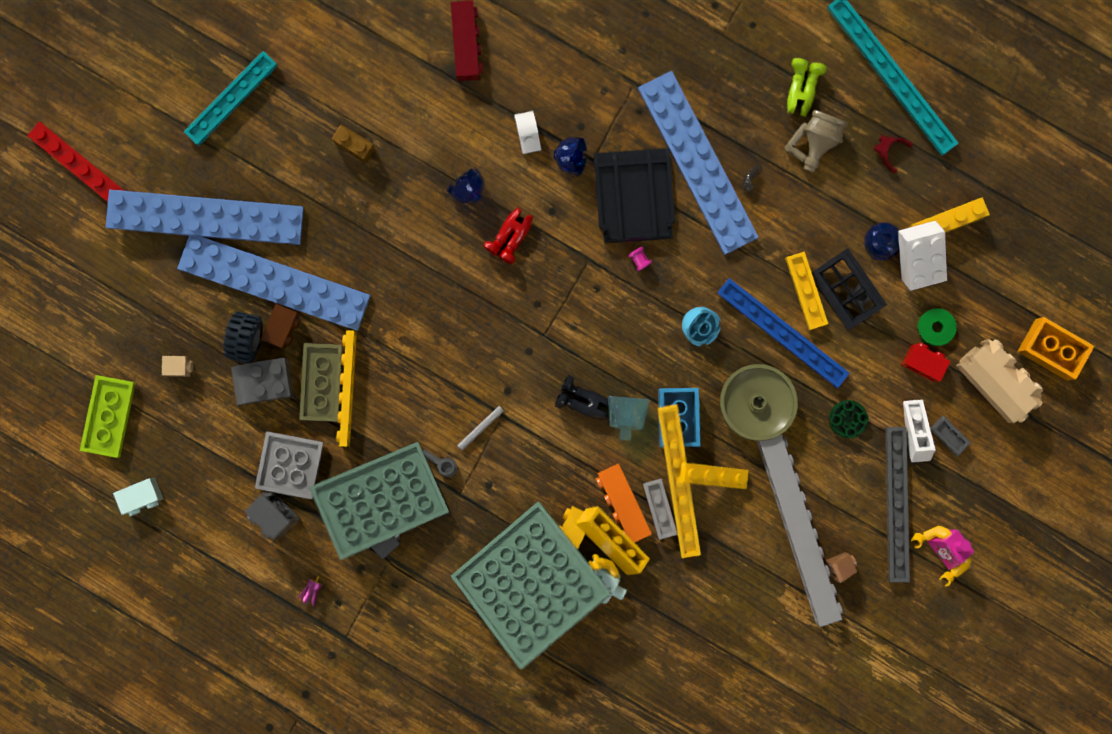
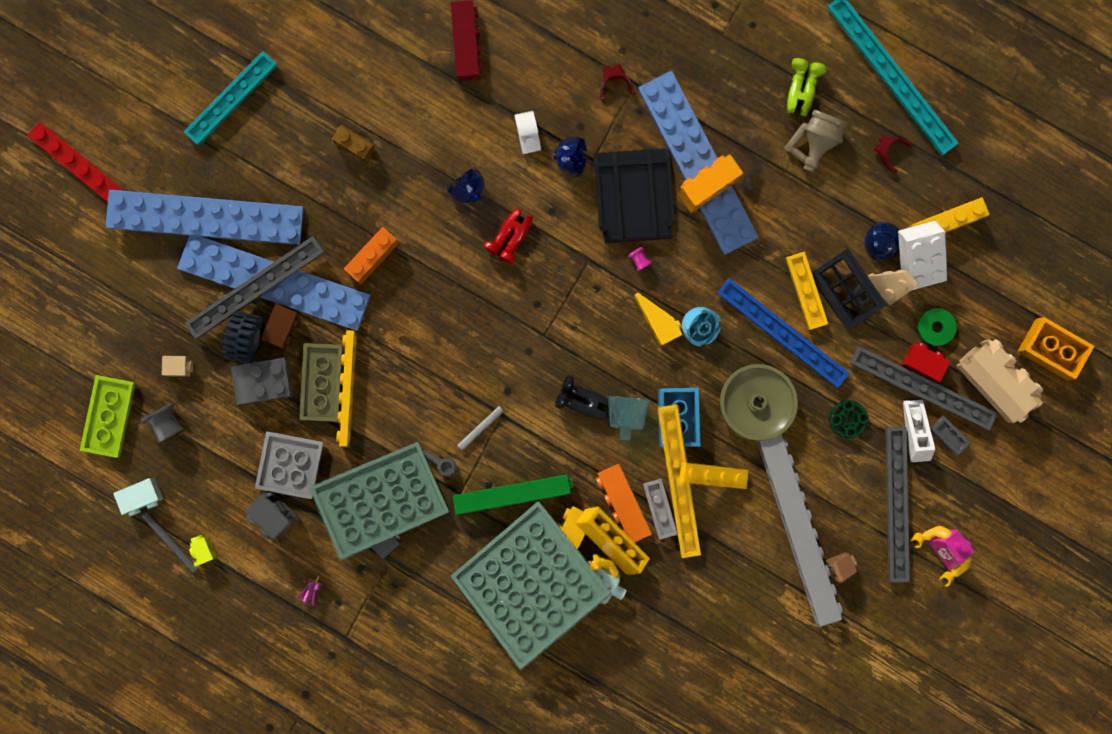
none -> dark grey piece [140,403,183,443]
none -> dark grey bar [142,512,199,574]
none -> dark grey plate [185,236,325,339]
none -> neon yellow brick [190,535,218,567]
none -> orange brick [344,227,399,284]
none -> green brick [453,474,574,515]
none -> dark red helmet [600,64,635,101]
none -> yellow slope [634,293,682,347]
none -> light orange brick [678,154,743,213]
none -> dark grey plate [849,346,998,431]
none -> tan wing [868,269,918,305]

